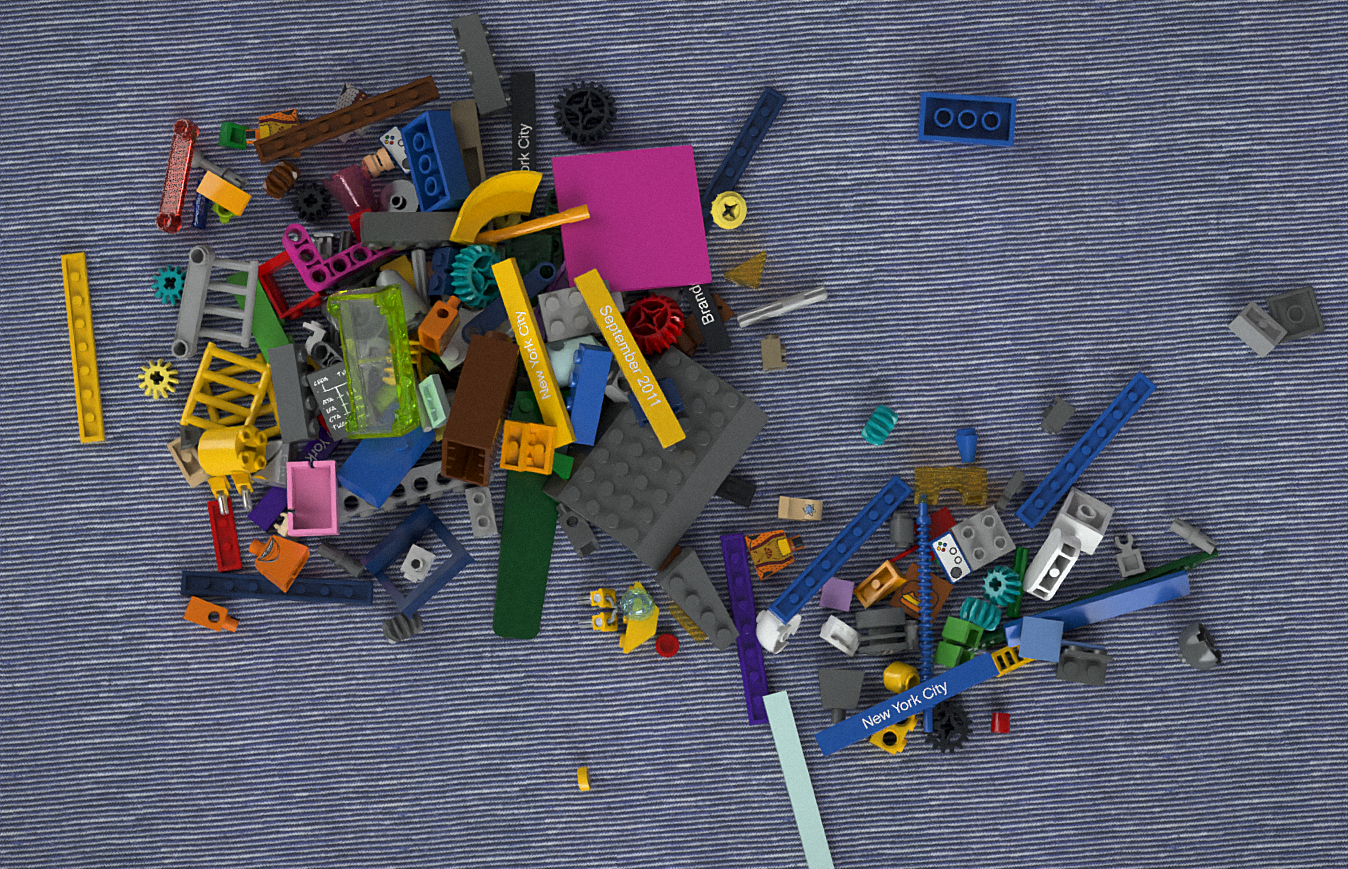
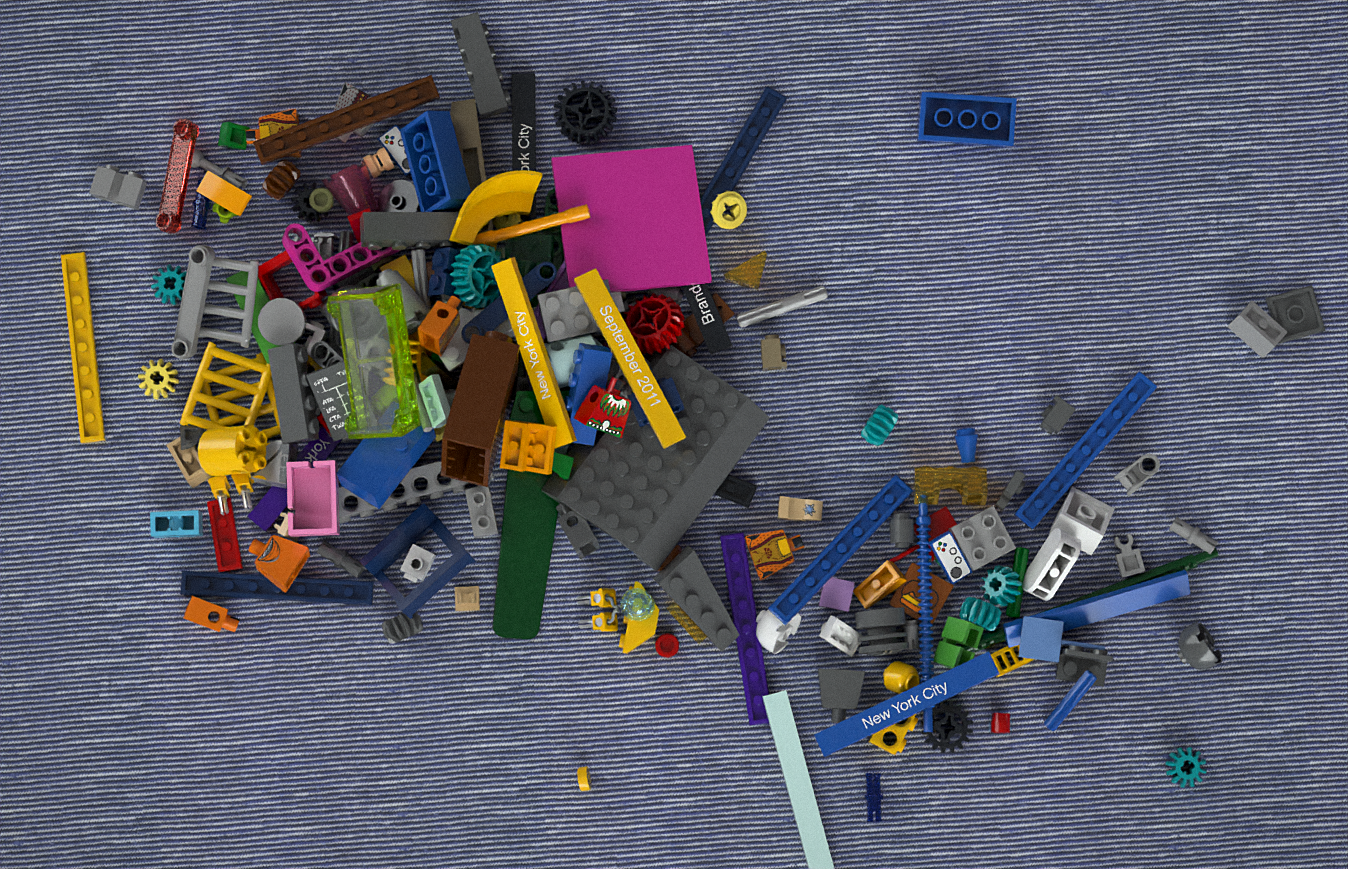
none -> light grey brick [89,164,147,210]
none -> medium azure brick [150,510,203,538]
none -> light grey tile [258,298,306,345]
none -> olive tile [309,188,334,213]
none -> tan tile [455,586,480,611]
none -> torso [574,376,631,438]
none -> clear blue pin [864,773,883,822]
none -> blue axle [1044,670,1097,731]
none -> light grey piece [1114,454,1160,496]
none -> teal gear [1165,747,1207,788]

